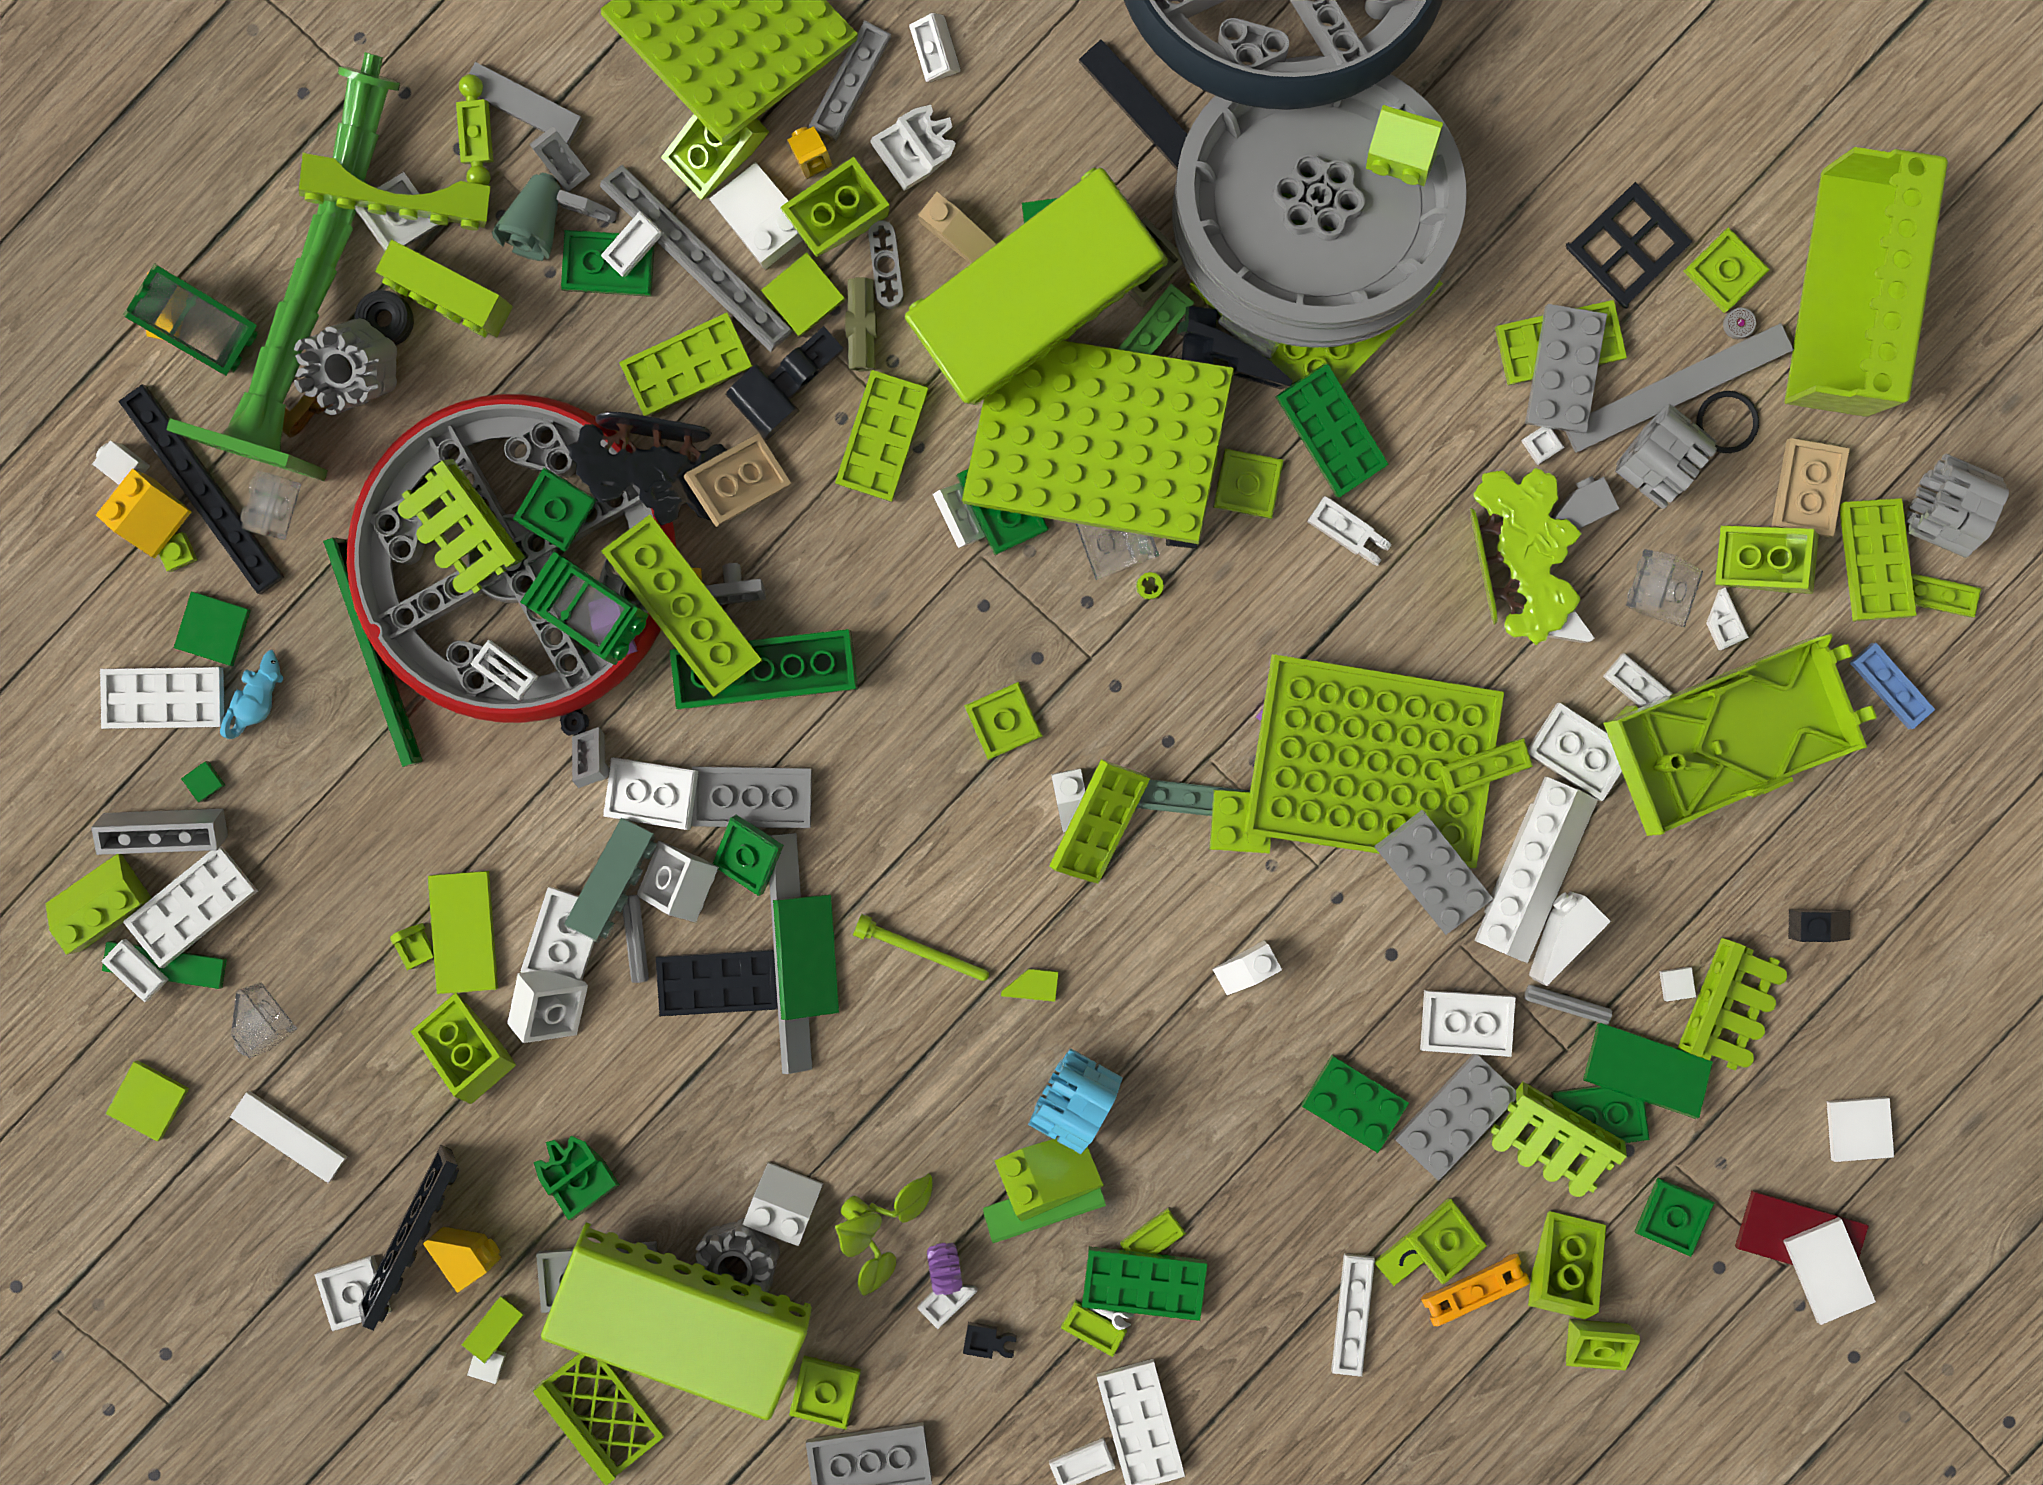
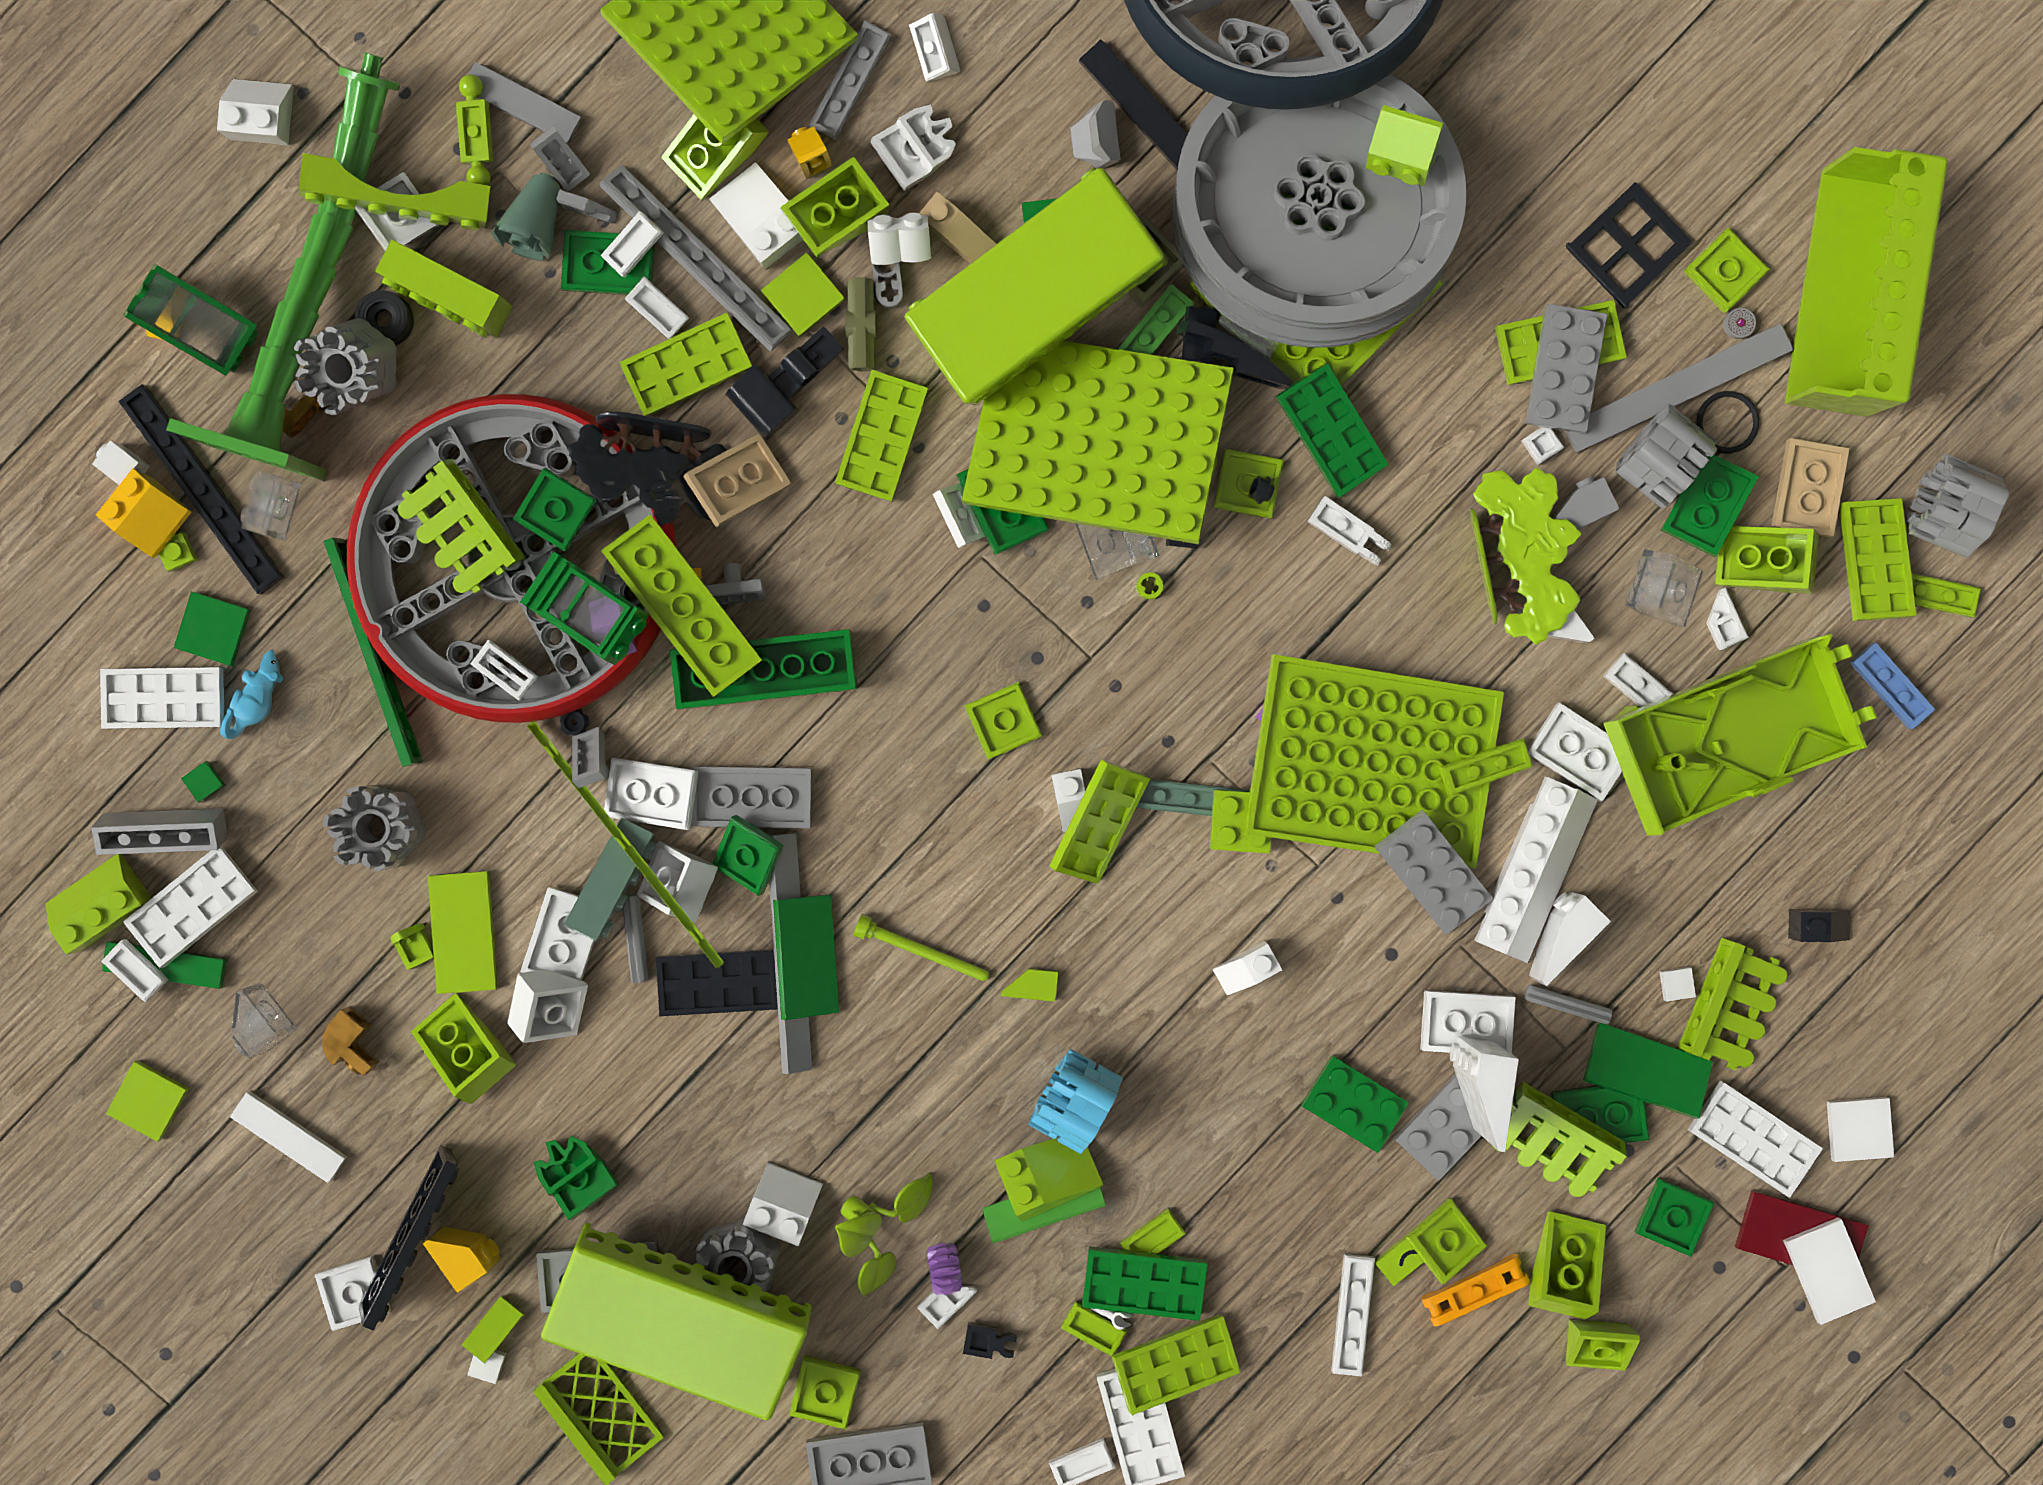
none -> white slope [217,79,294,145]
none -> pearl gold brick [322,1006,379,1076]
none -> light grey piece [323,785,426,871]
none -> lime piece [526,721,724,968]
none -> white tile [624,277,689,339]
none -> white brick [868,212,931,265]
none -> light grey slope [1070,100,1121,169]
none -> lime plate [1111,1314,1241,1416]
none -> black plate [1249,476,1274,505]
none -> white slope [1450,1036,1519,1152]
none -> green plate [1660,455,1759,557]
none -> white plate [1687,1081,1823,1198]

